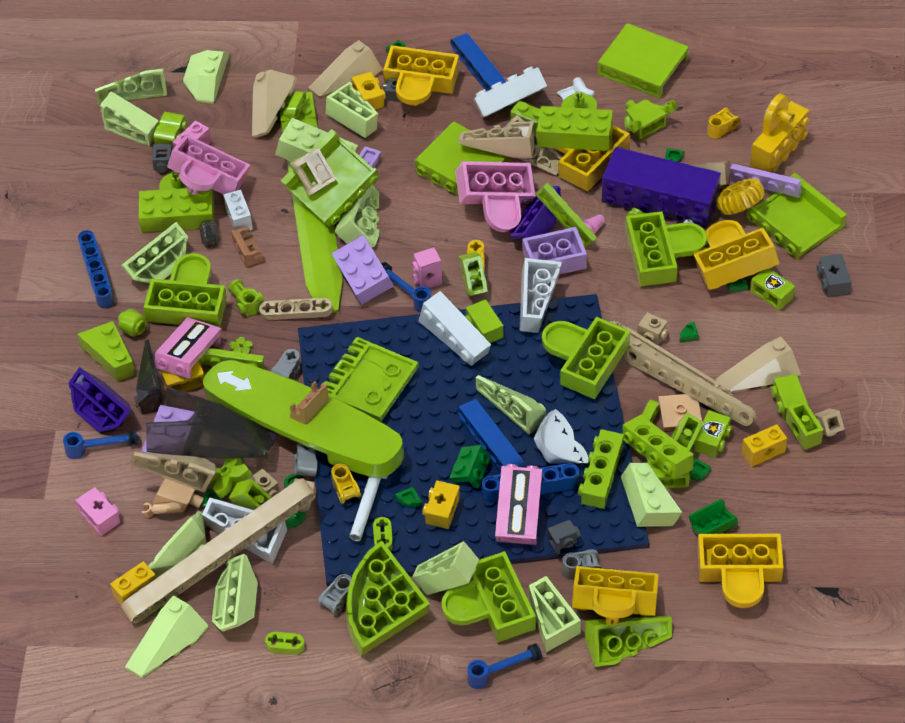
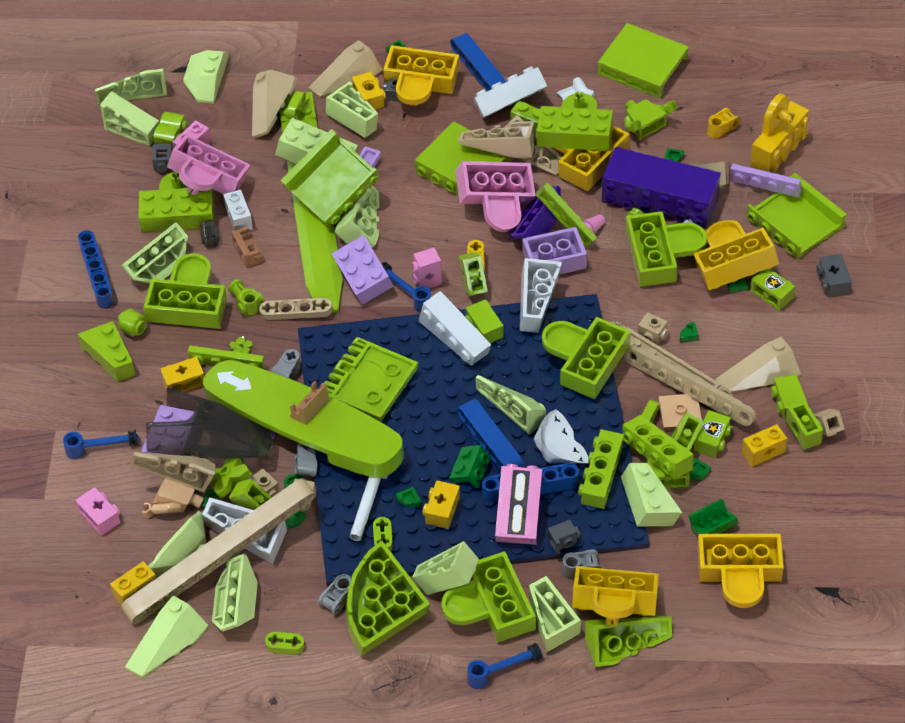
dark purple wedge [69,367,132,433] -> none
clear smoke wedge [134,339,164,415] -> none
bright pink panel [155,317,221,379] -> none
tan plate [290,147,336,195] -> none
yellow piece [331,463,361,504] -> none
yellow gear [715,178,765,215] -> none

